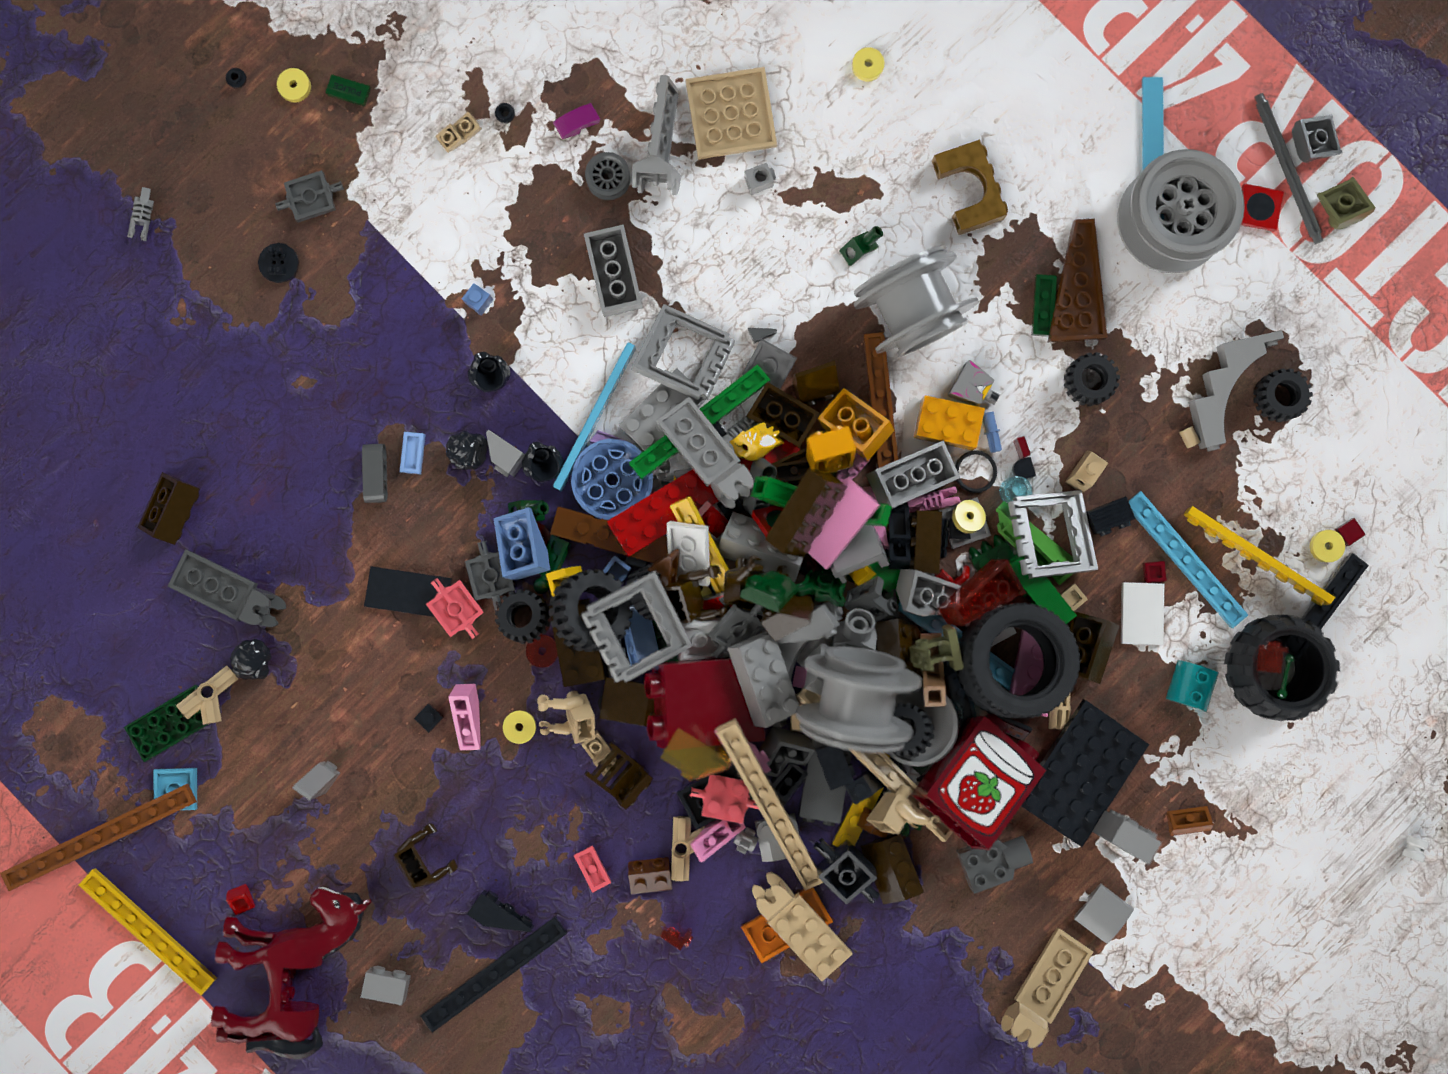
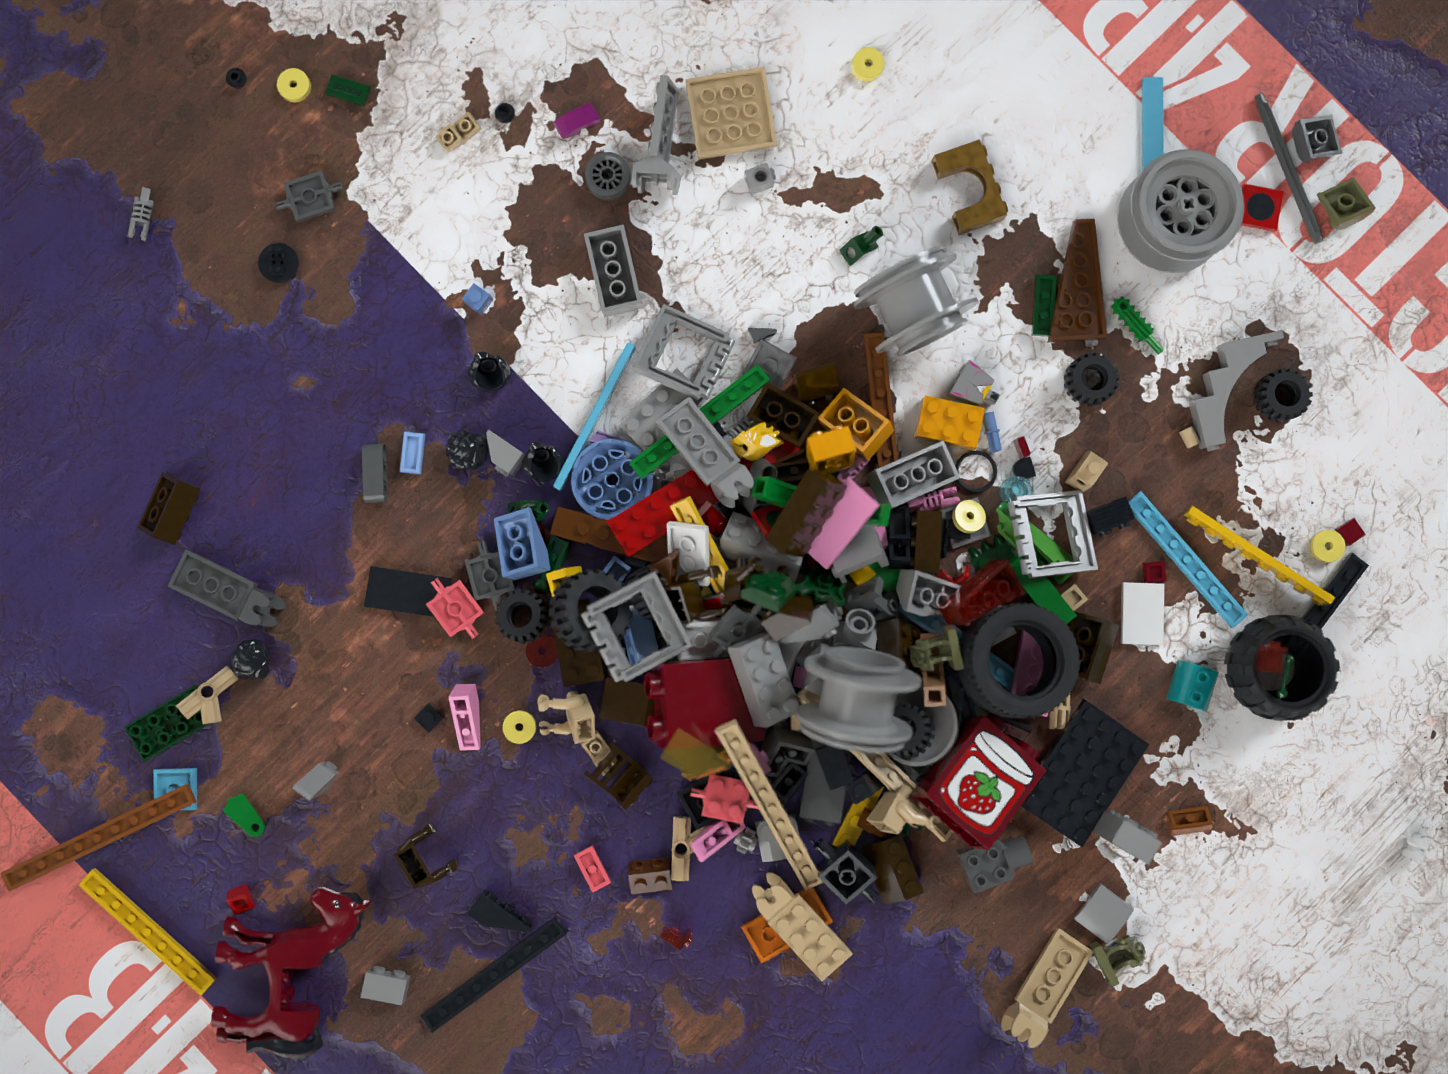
none -> green piece [223,793,265,837]
none -> olive tile [1089,935,1146,987]
none -> green piece [1110,296,1164,355]

